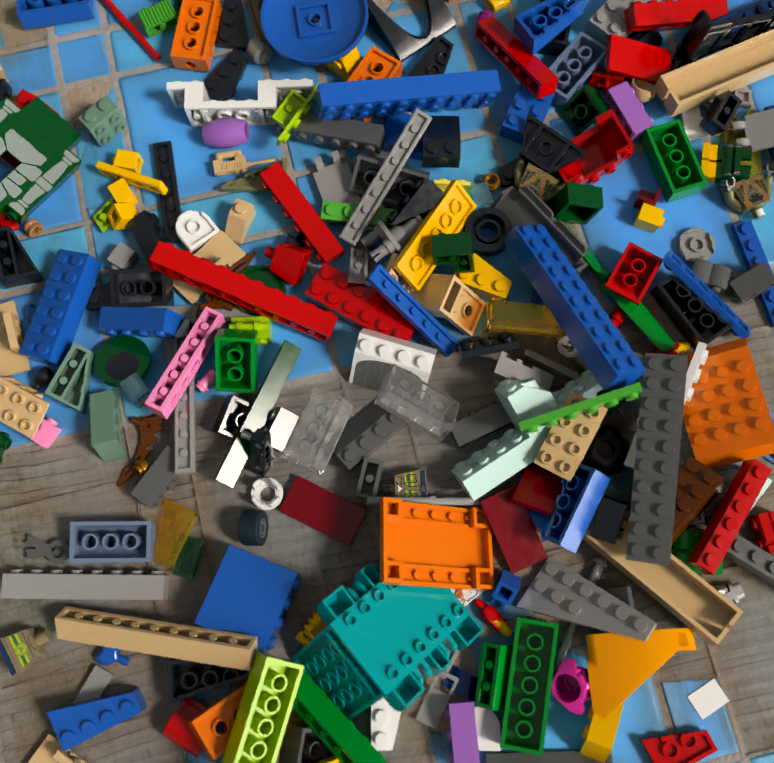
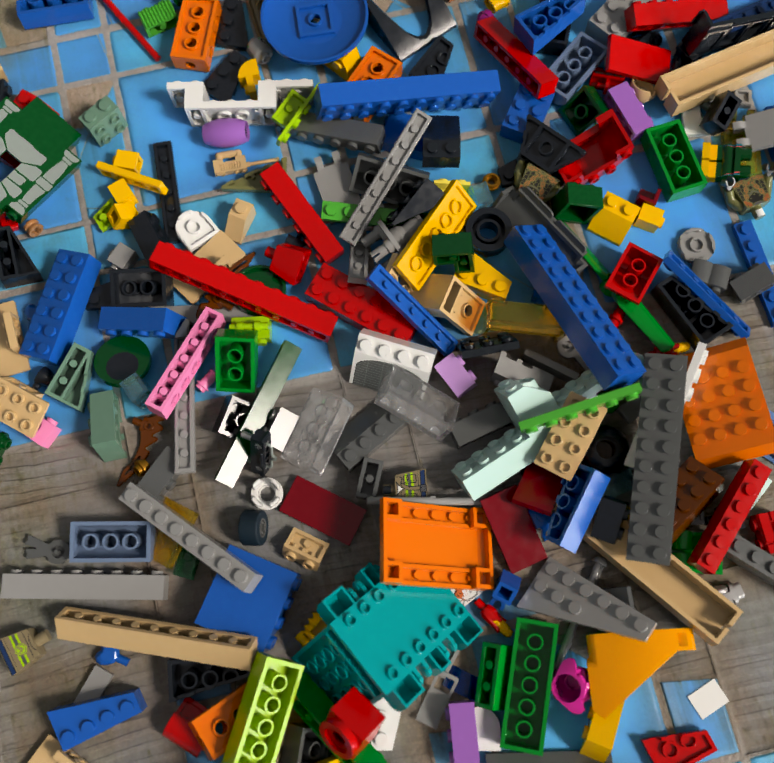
none -> light grey brick [118,482,263,594]
none -> yellow brick [238,58,261,100]
none -> tan bracket [282,527,329,572]
none -> red piece [319,687,386,760]
none -> lavender brick [434,353,477,399]
none -> yellow slope [586,191,641,246]

